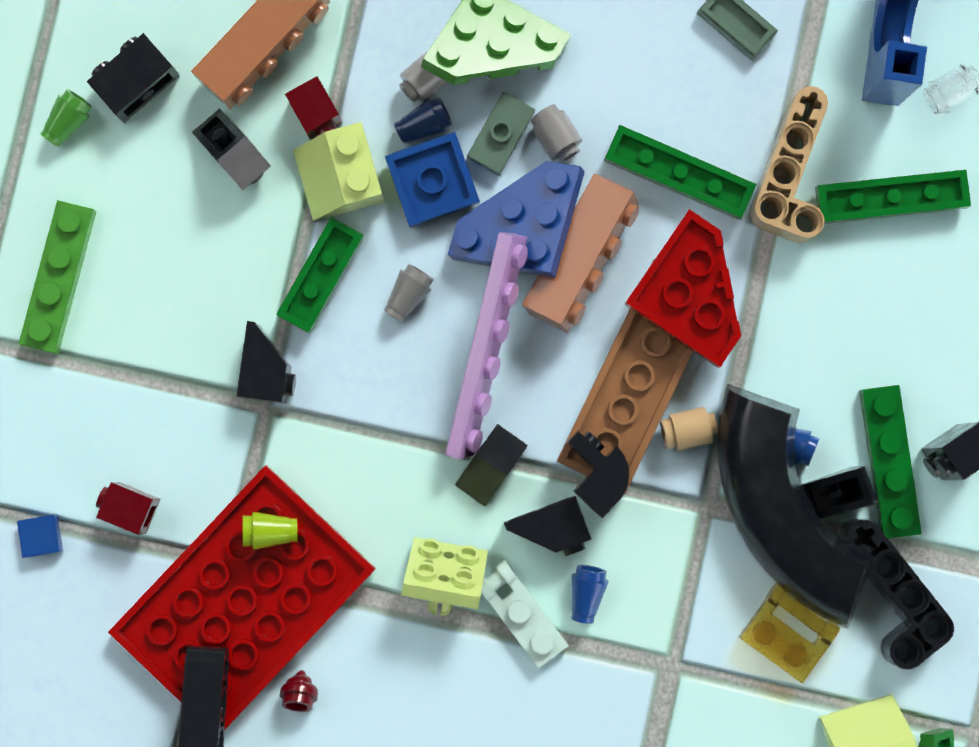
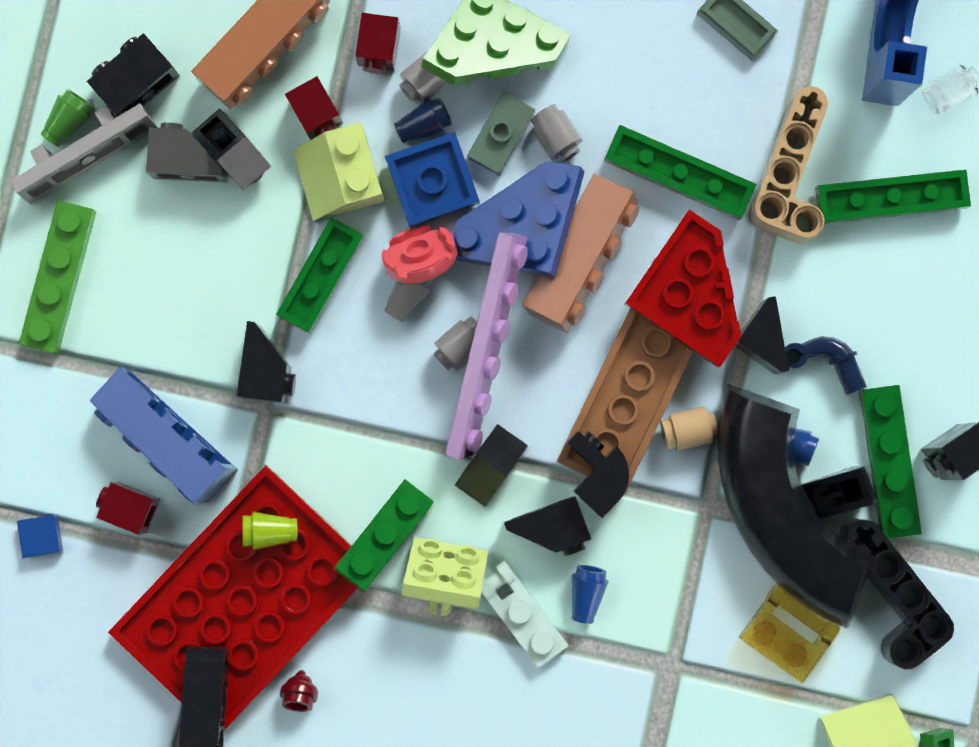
none -> light grey hinge [10,104,158,204]
none -> wedge [89,367,238,504]
none -> dark grey slope [146,122,228,183]
none -> green plate [333,479,434,593]
none -> dark red brick [355,12,401,74]
none -> coral tile [382,225,458,283]
none -> light grey brick [433,316,477,371]
none -> black slope [735,296,789,374]
none -> dark blue piece [785,336,867,395]

